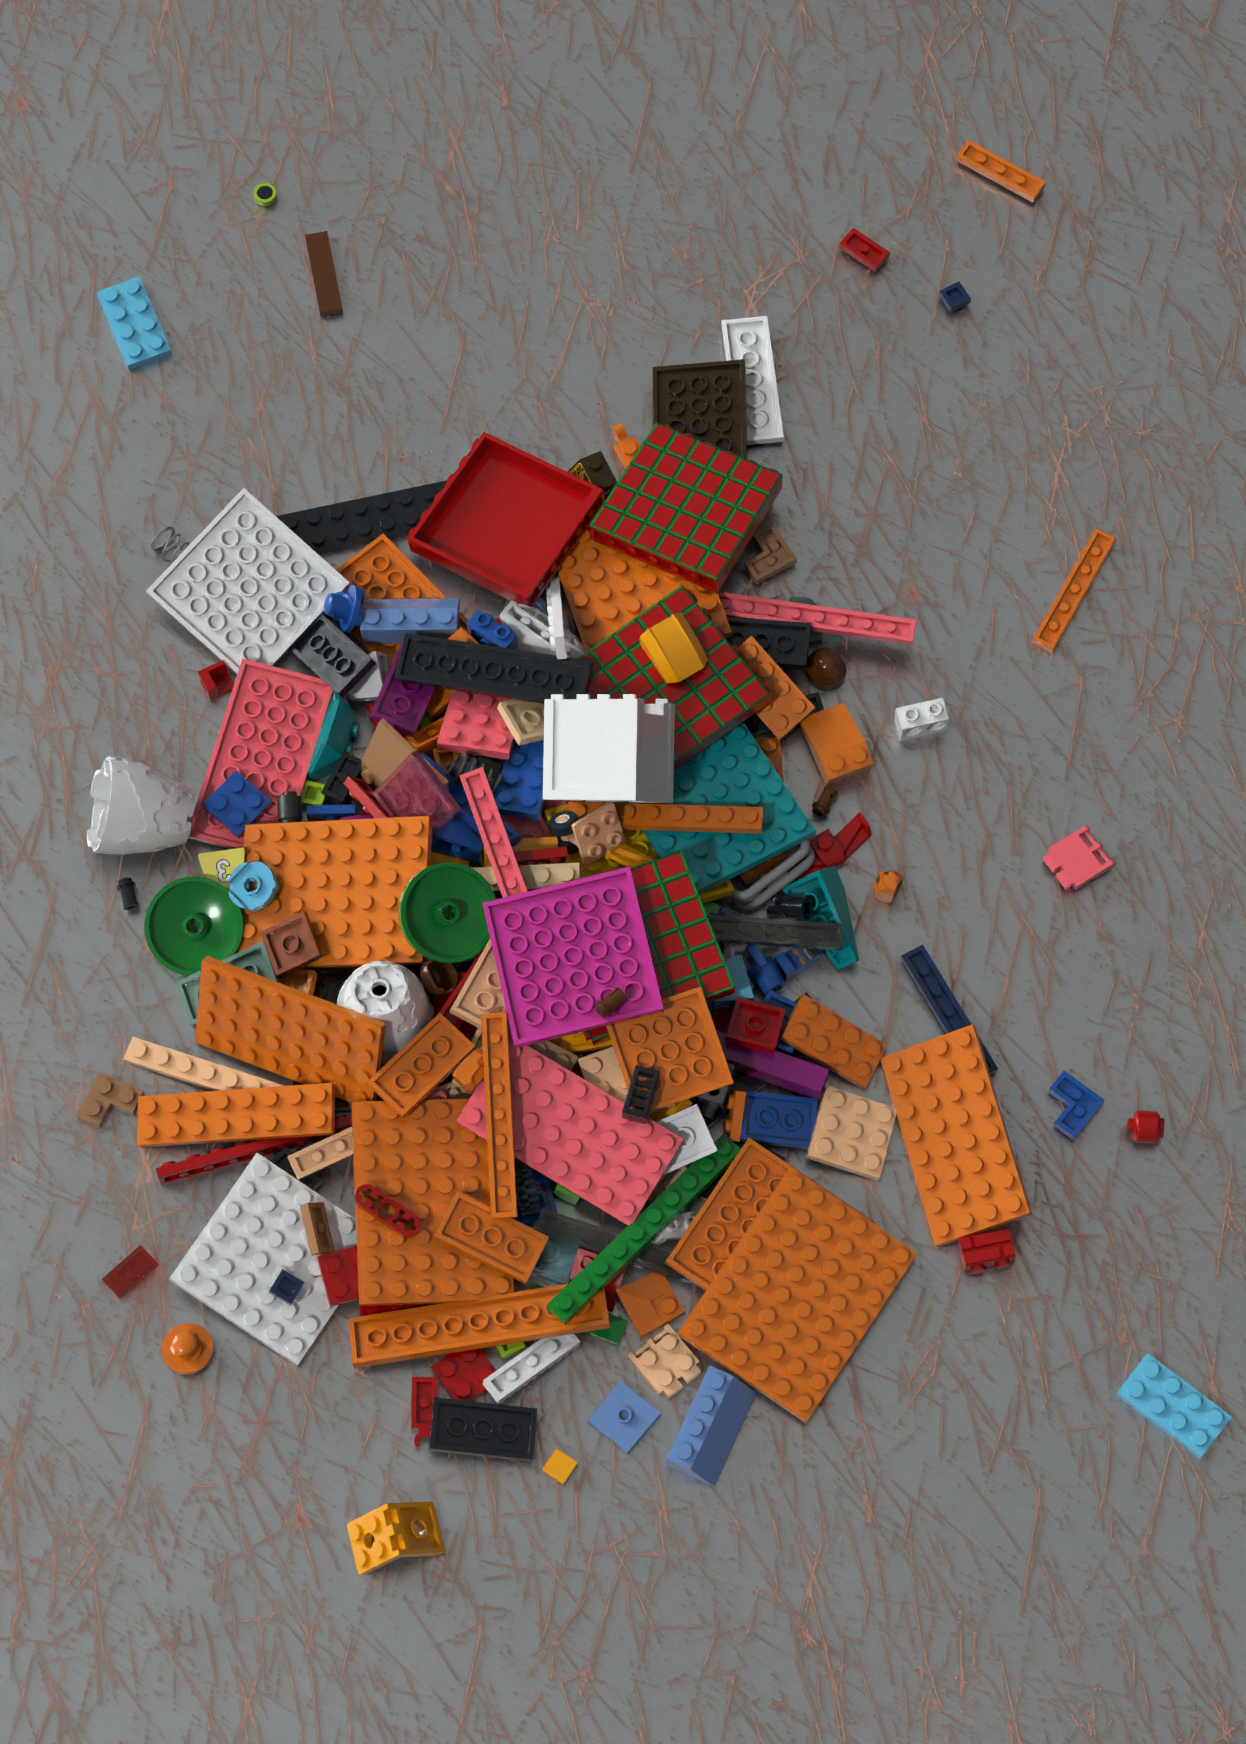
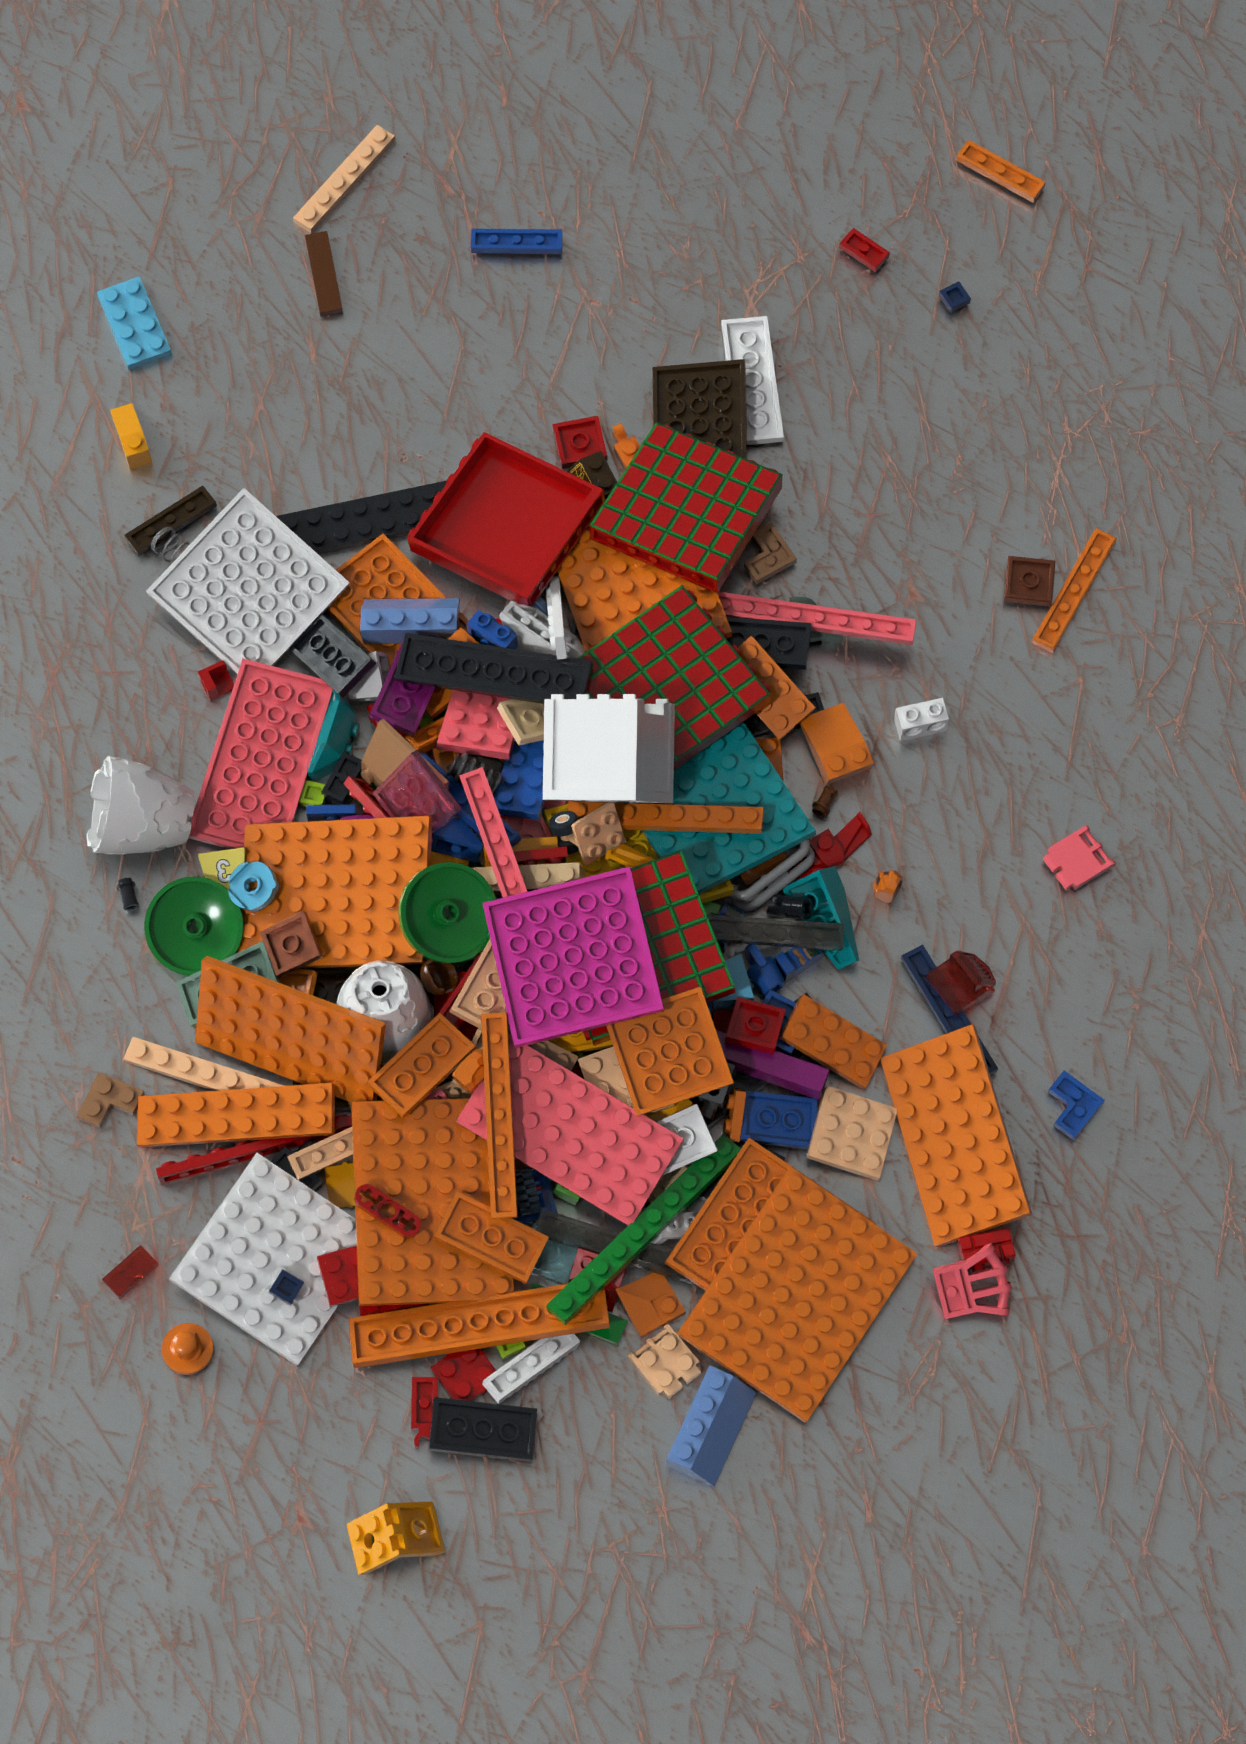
blue plate [202,770,272,839] -> none
lime tile [253,183,277,207] -> none
pearl dark grey brick [277,791,302,823] -> none
medium nougat plate [300,1202,335,1255] -> none
blue plate [324,585,366,633] -> none
light orange tile [542,1448,578,1486] -> none
medium blue plate [587,1381,661,1454] -> none
reddish brown pin [594,987,628,1019] -> none
black slope [622,1065,661,1124] -> none
light orange slope [640,613,708,684] -> none
reddish brown hat [806,647,847,690] -> none
medium azure plate [1116,1353,1232,1459] -> none
red head [1127,1110,1165,1144] -> none
none -> light orange slope [110,403,152,470]
none -> dark brown plate [124,485,217,556]
none -> light nougat plate [293,125,395,234]
none -> light orange piece [324,1162,355,1210]
none -> blue plate [471,229,563,254]
none -> red plate [552,416,608,469]
none -> clear red piece [926,950,996,1015]
none -> coral plate [933,1243,1012,1319]
none -> copper plate [1004,556,1056,607]

